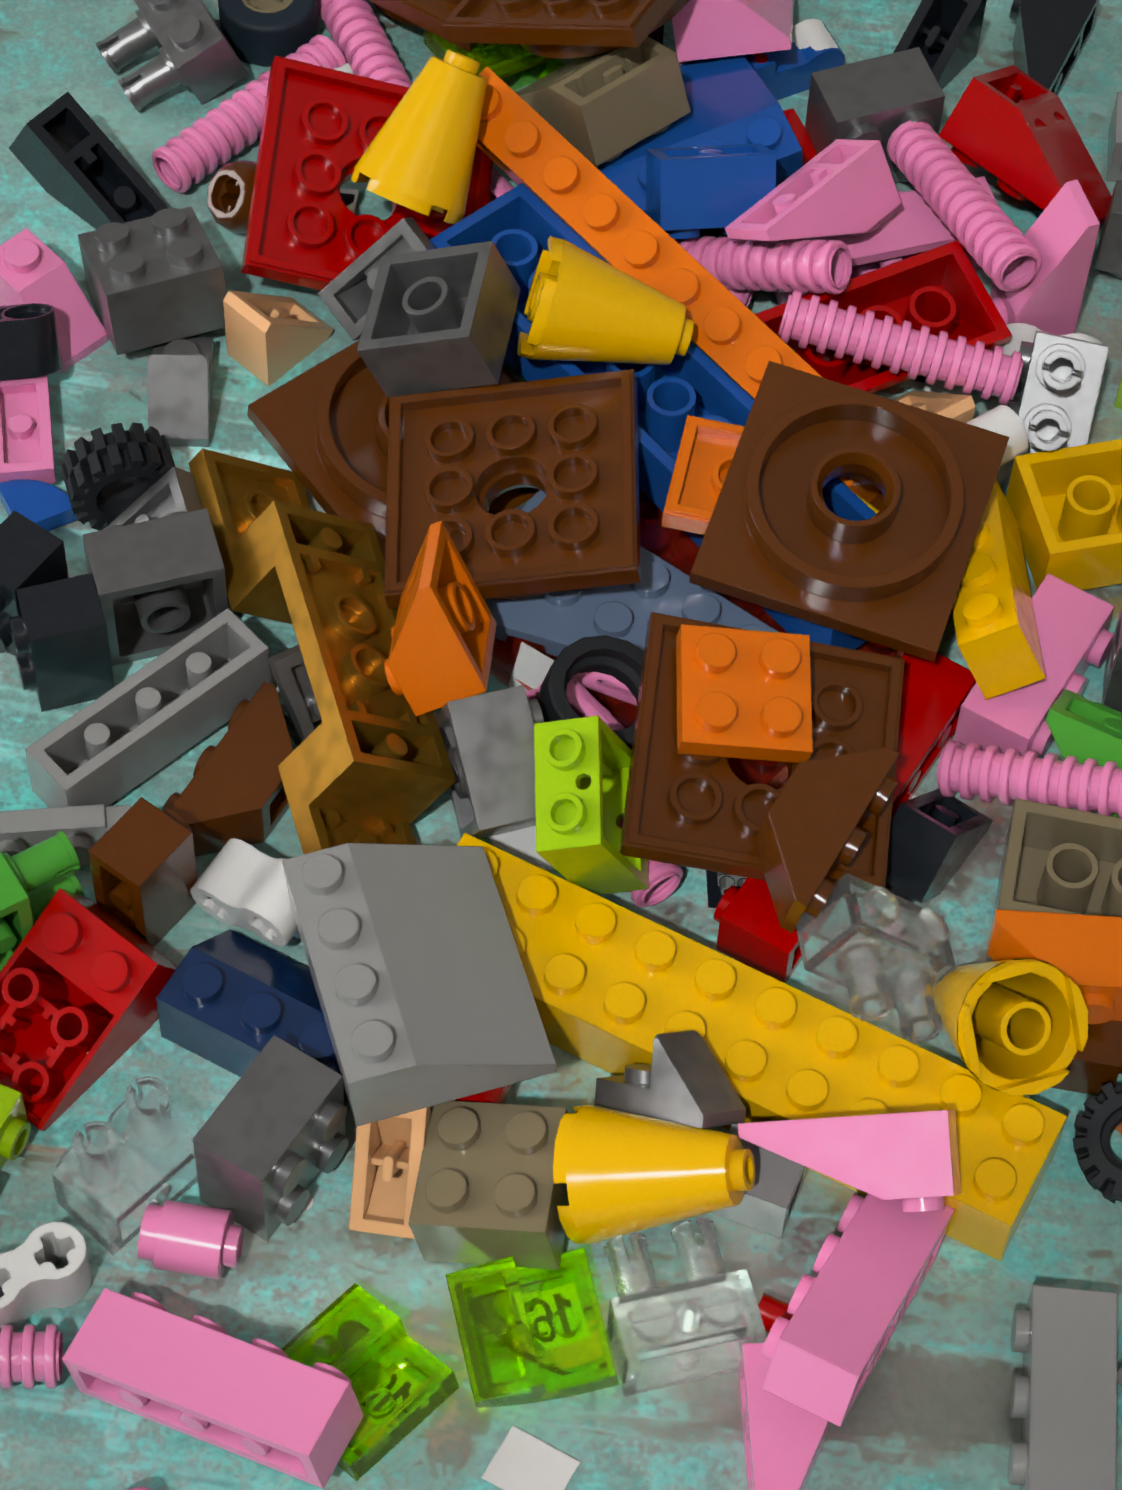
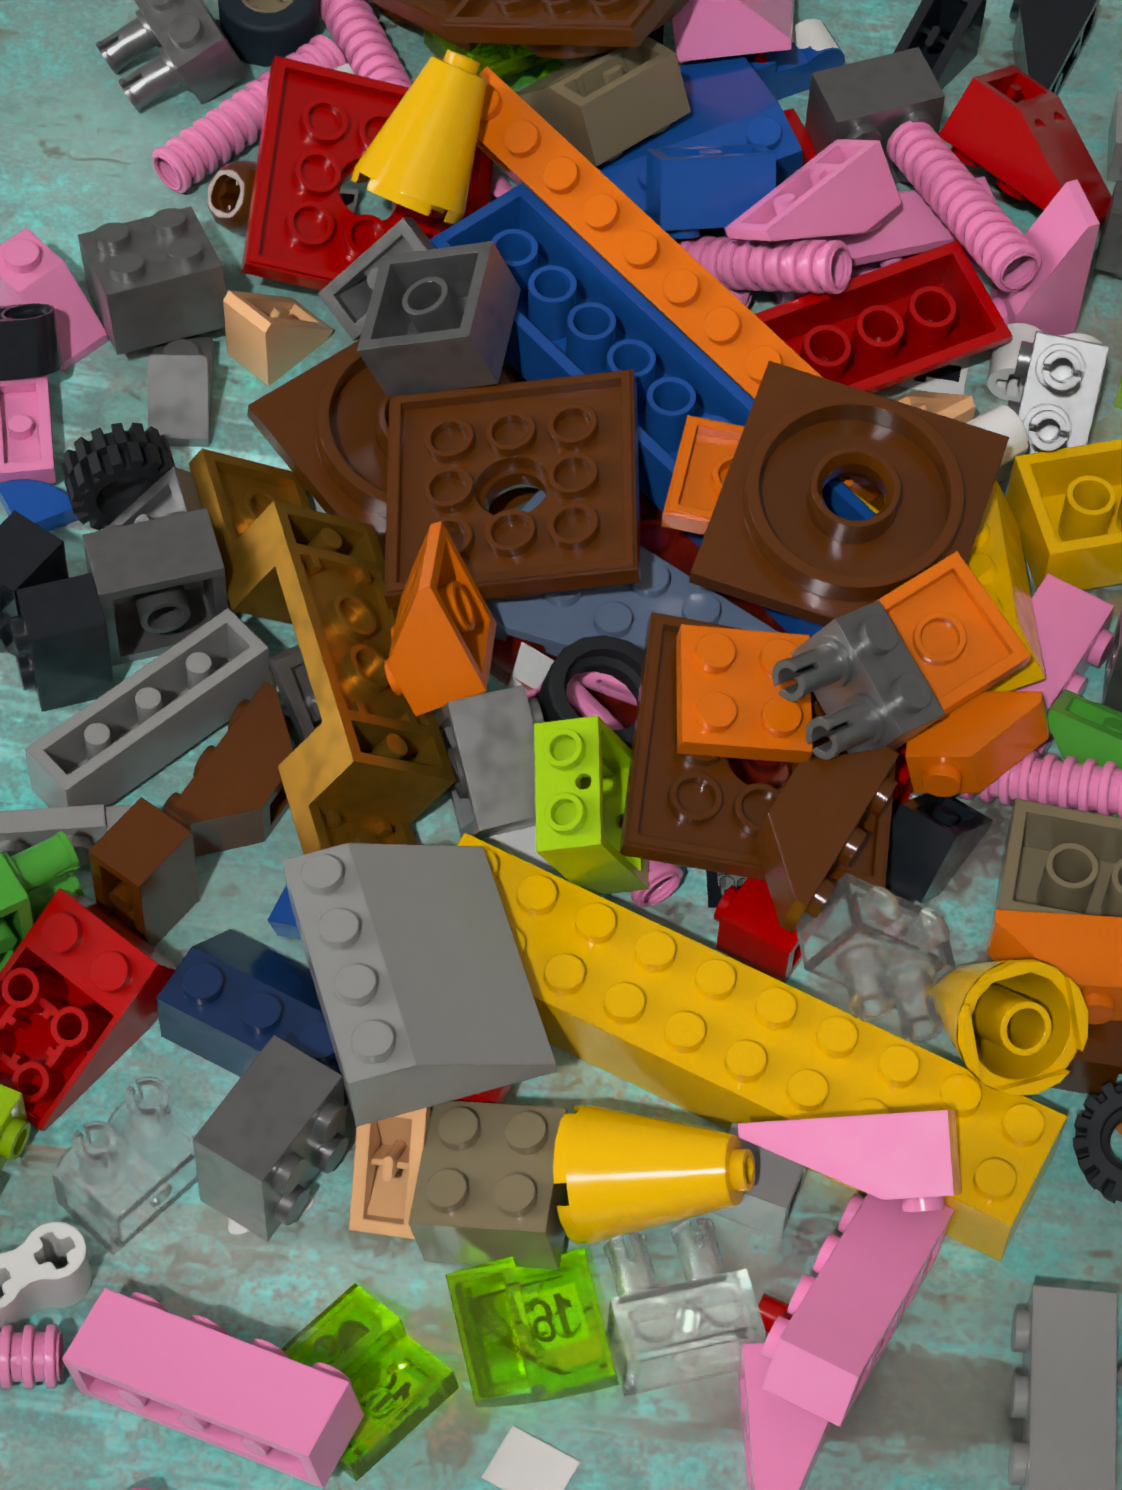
black slope [9,92,168,229] -> none
bright pink brick [138,1200,244,1280] -> none
white axle [190,838,298,947] -> none
yellow cone [517,236,694,365] -> none
flat silver slope [594,1030,746,1128] -> none
bright pink piece [778,290,1024,405] -> none
none -> flat silver brick [772,600,945,760]
none -> orange plate [875,551,1032,720]
none -> orange slope [905,691,1049,797]

